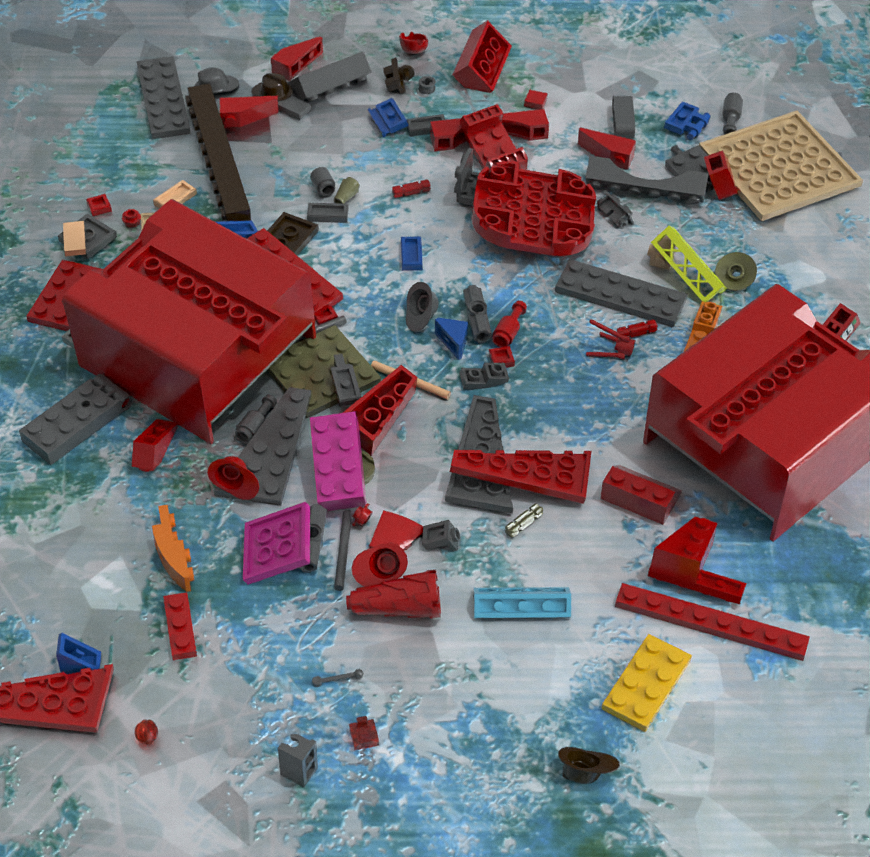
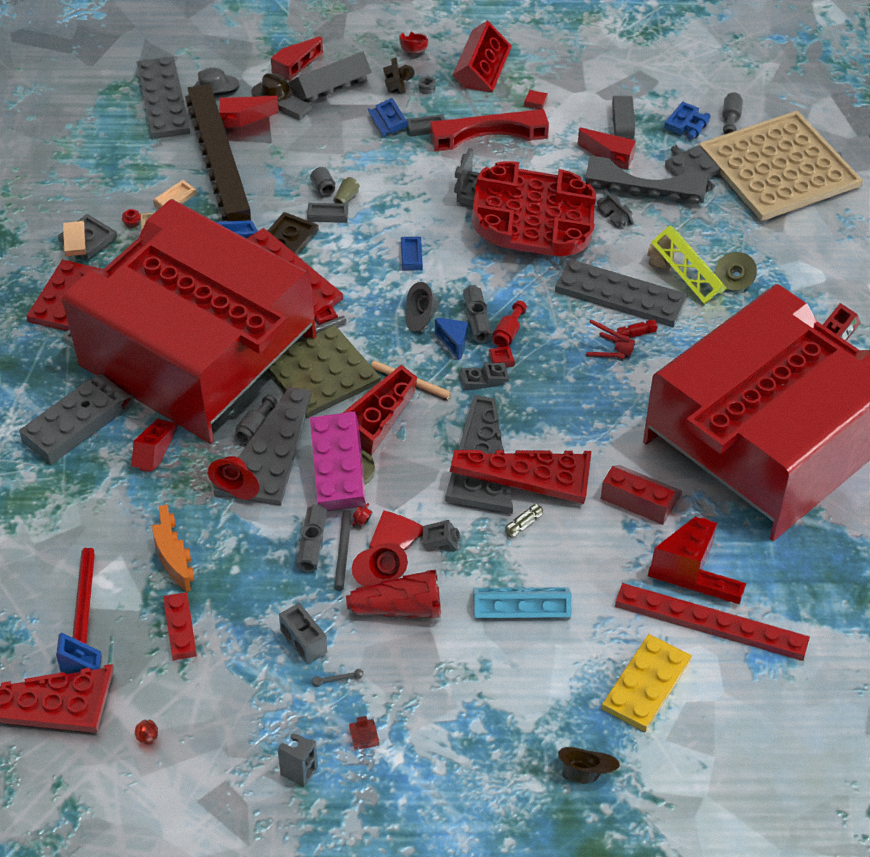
red tile [86,194,112,217] -> none
dark pink plate [243,502,310,585] -> none
dark grey hinge [331,354,361,407] -> none
red axle [392,179,431,198] -> none
red plate [459,104,528,170] -> none
orange slope [684,301,722,351] -> none
red slope [704,150,738,200] -> none
none -> red axle [72,547,95,644]
none -> dark grey brick [279,602,327,664]

